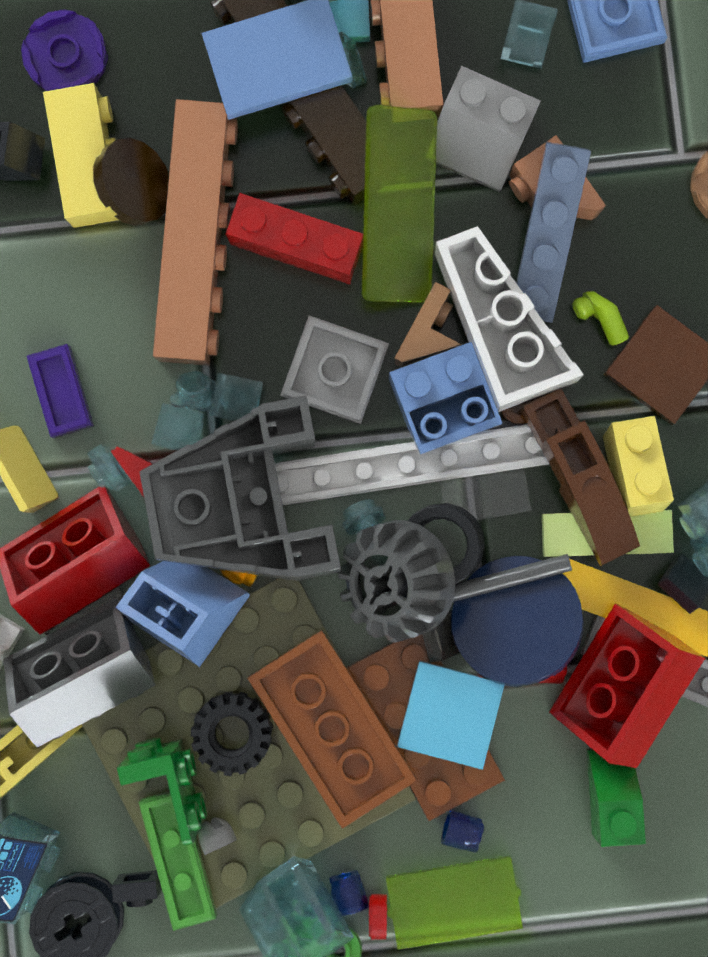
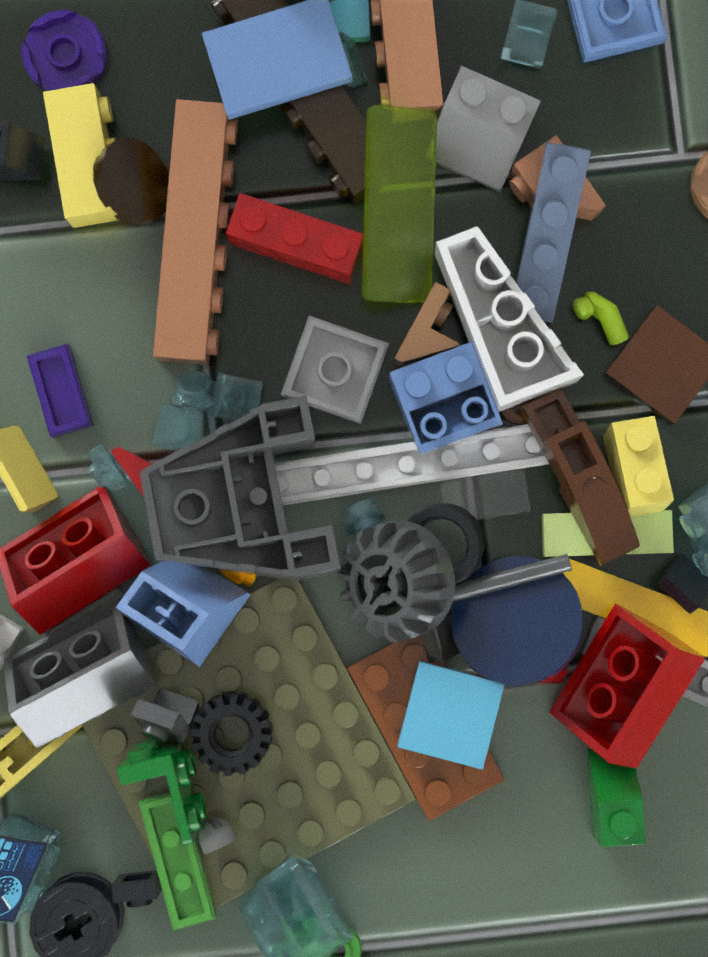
dark orange plate [247,630,417,829] -> none
clear blue hose [329,870,369,916] -> none
red tile [369,894,387,940] -> none
clear neon green piece [386,856,523,950] -> none
clear blue hose [441,810,484,853] -> none
none -> dark grey bracket [131,689,199,744]

